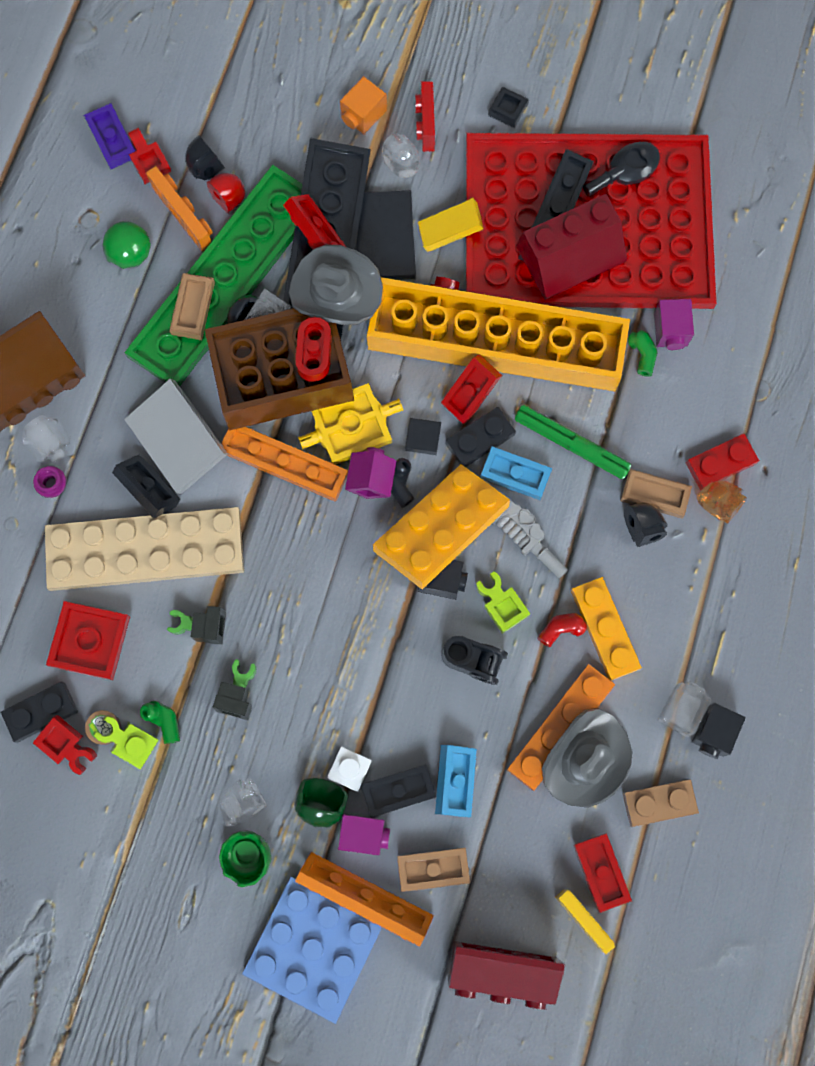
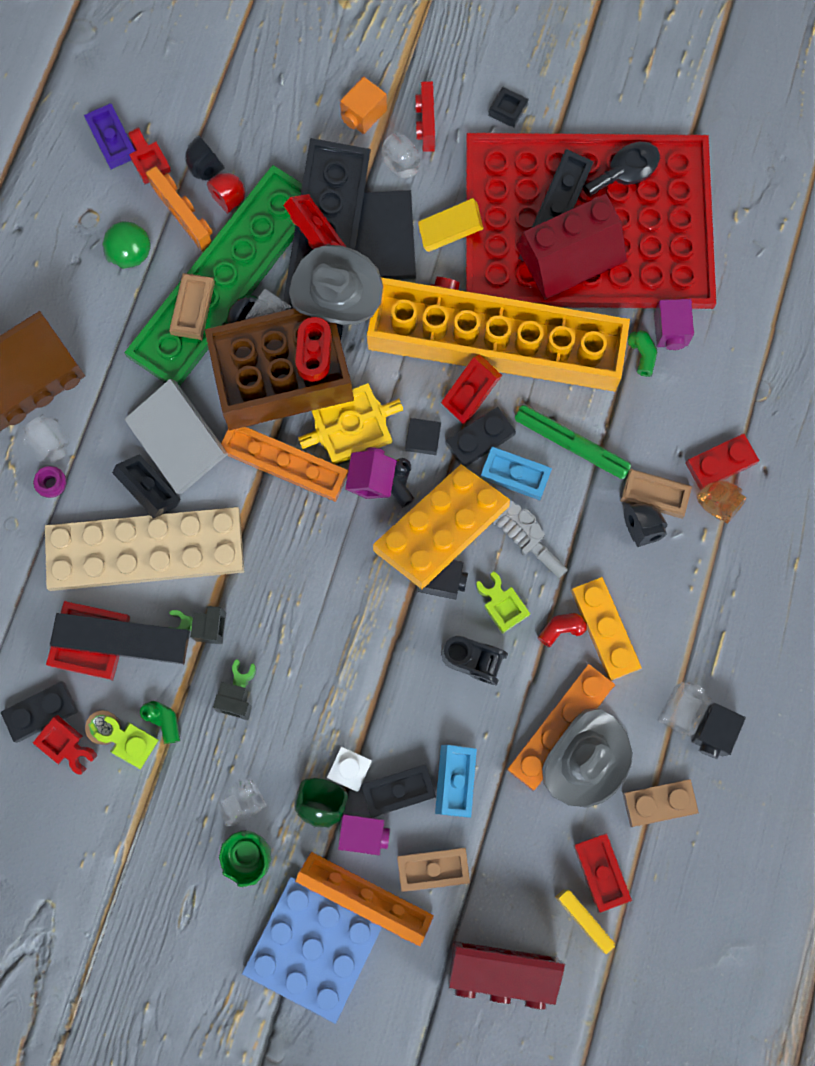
none -> black tile [50,613,190,665]

